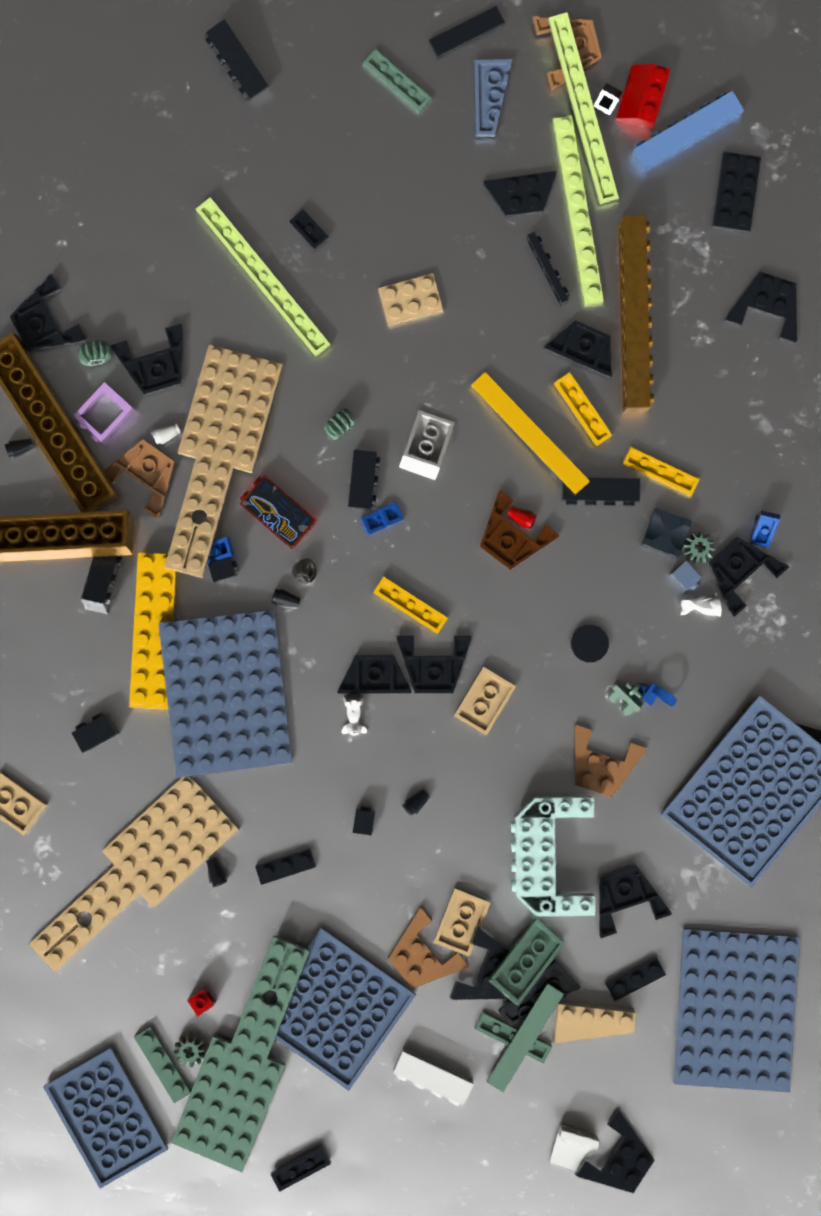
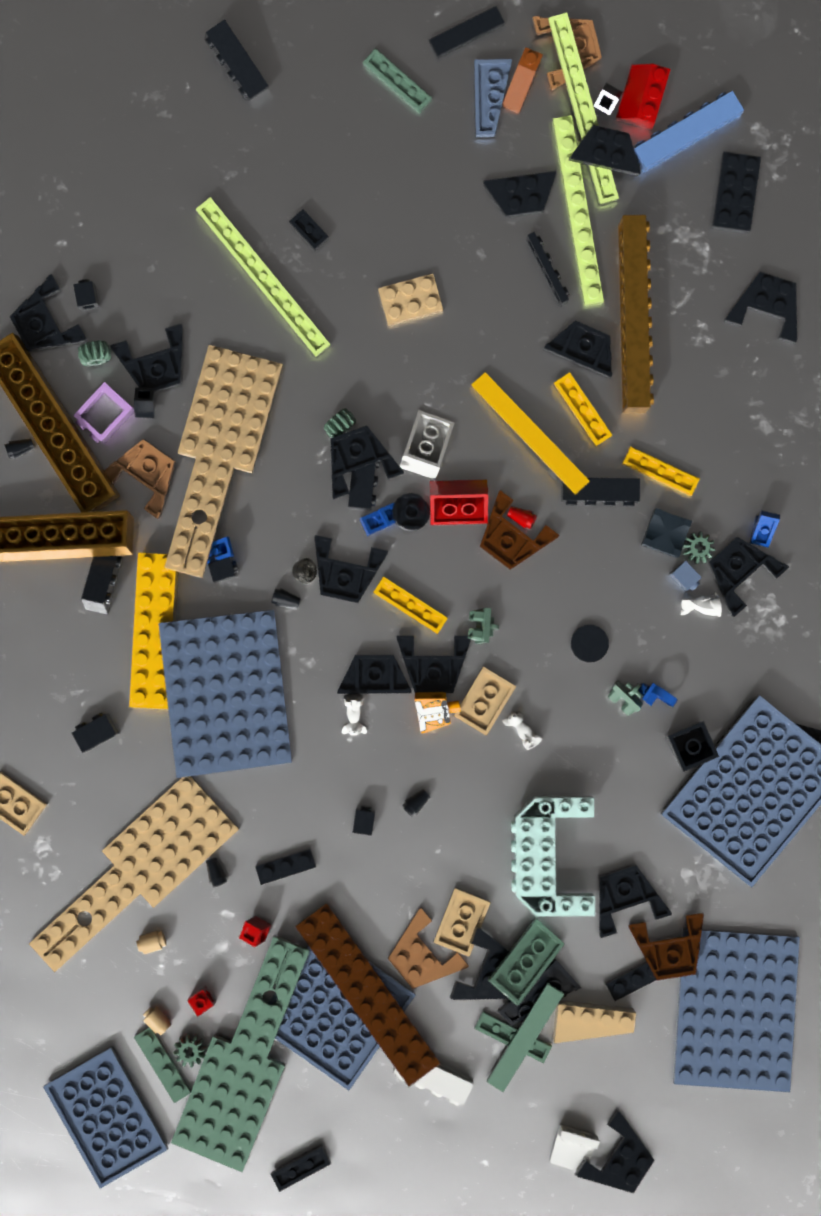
white cone [151,423,181,445] -> none
panel [239,475,318,550] -> none
medium nougat wing [574,725,647,797] -> none
none -> black brick [73,279,100,311]
none -> black brick [134,387,155,418]
none -> tan brick [136,931,167,955]
none -> tan brick [143,1006,171,1035]
none -> red brick [239,916,272,947]
none -> reddish brown plate [295,903,440,1087]
none -> black wing [315,535,388,603]
none -> black wing [331,425,404,500]
none -> black tile [392,493,430,532]
none -> torso [415,692,461,733]
none -> red slope [430,479,488,525]
none -> sand green hips [468,608,499,644]
none -> slope [502,47,543,114]
none -> white animal [503,707,542,750]
none -> black wing [569,125,641,176]
none -> reddish brown wing [628,913,704,981]
none -> black slope [666,721,719,772]

